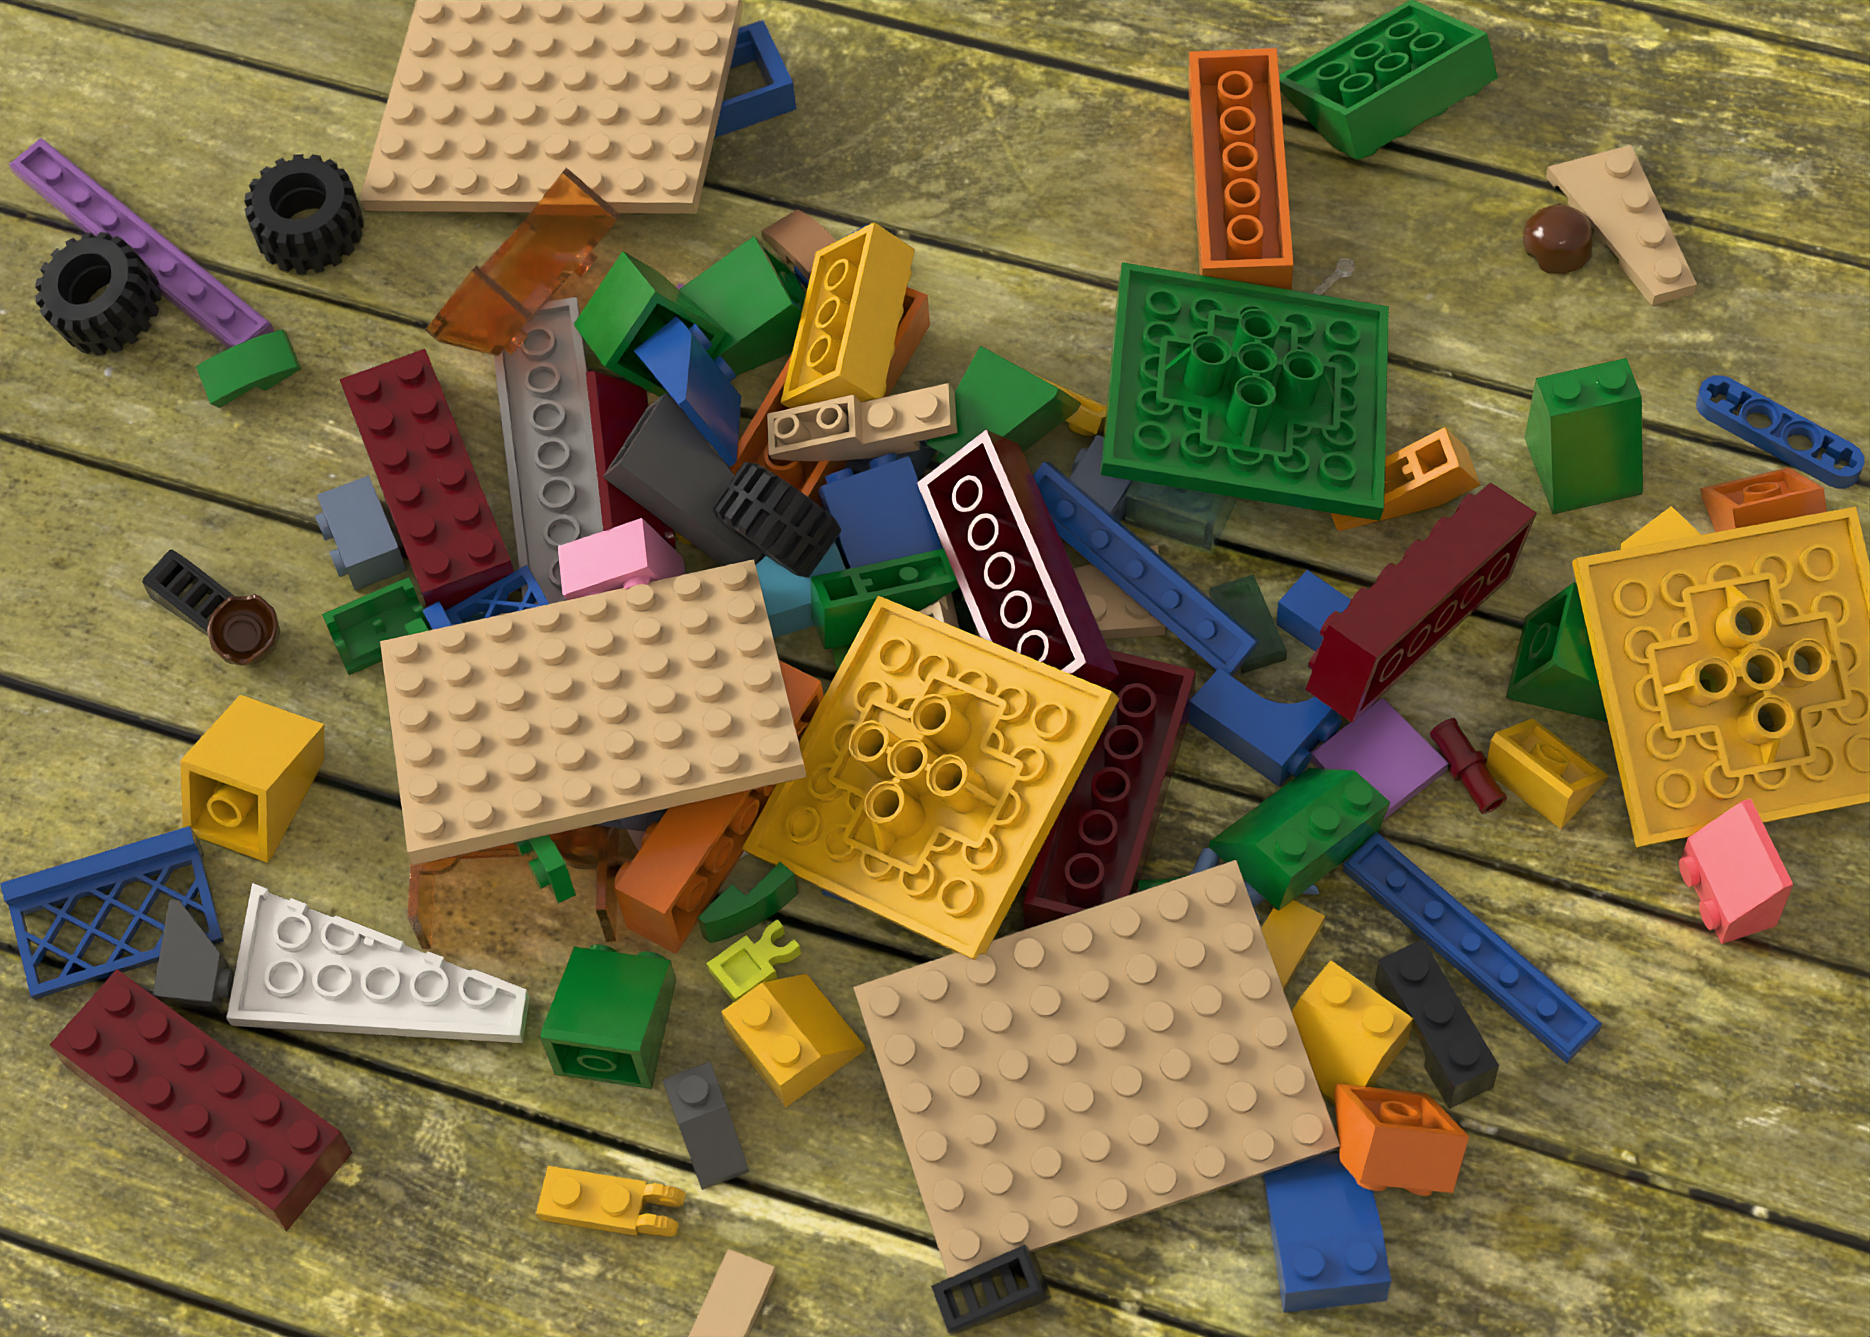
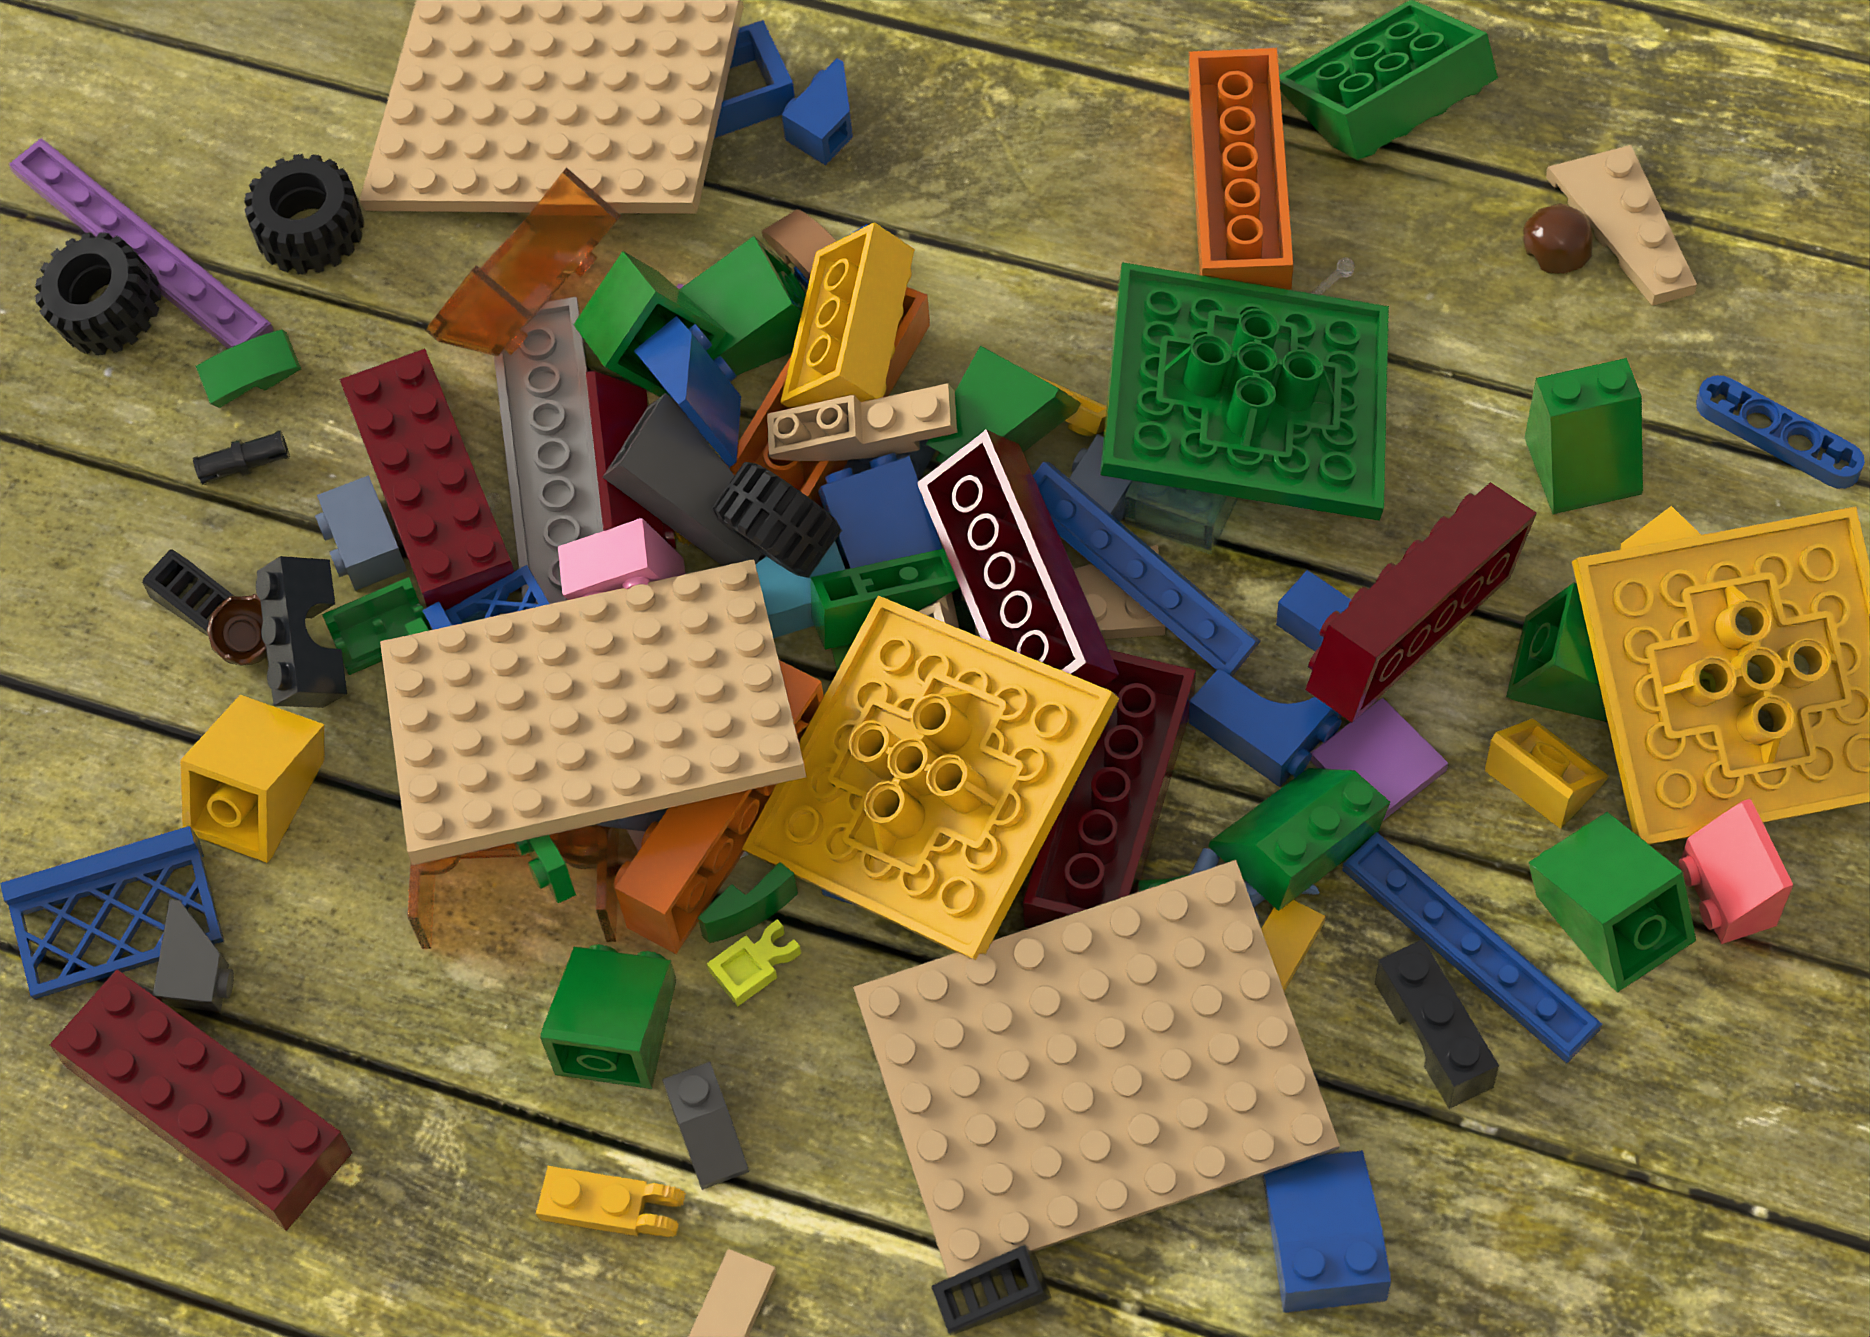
white wing [226,883,530,1043] -> none
yellow slope [721,974,866,1108] -> none
clear green tile [1209,574,1287,674] -> none
yellow slope [1292,960,1413,1105] -> none
light orange slope [1331,427,1481,531] -> none
orange slope [1334,1083,1469,1196] -> none
dark red pin [1430,718,1507,814] -> none
orange slope [1700,468,1827,532] -> none
none -> black pin [193,430,290,485]
none -> black arch [256,556,347,708]
none -> blue slope [782,58,853,165]
none -> green slope [1528,812,1696,993]

